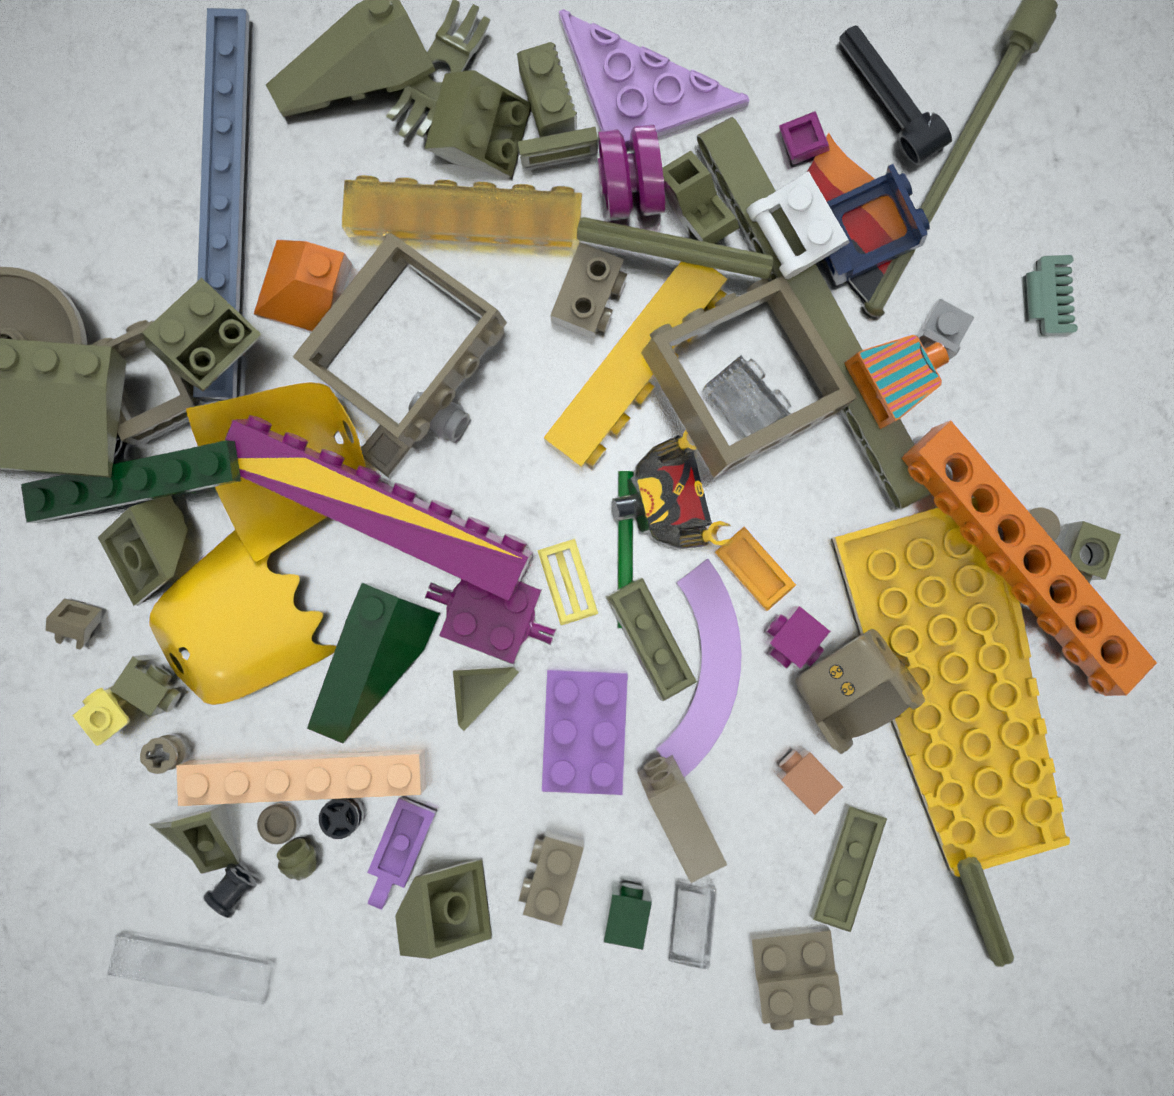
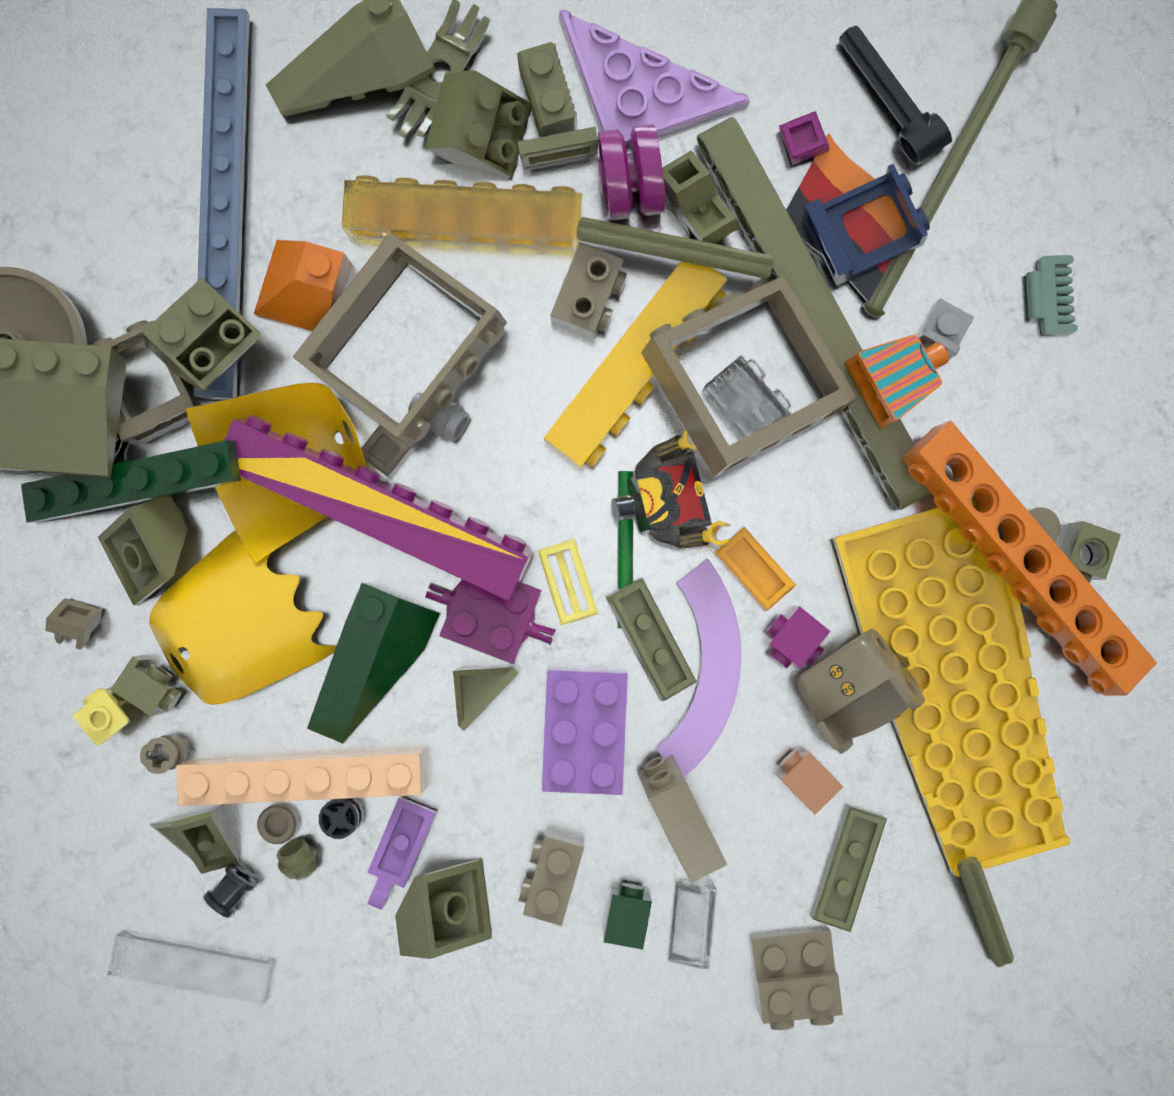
white plate [746,171,850,279] -> none

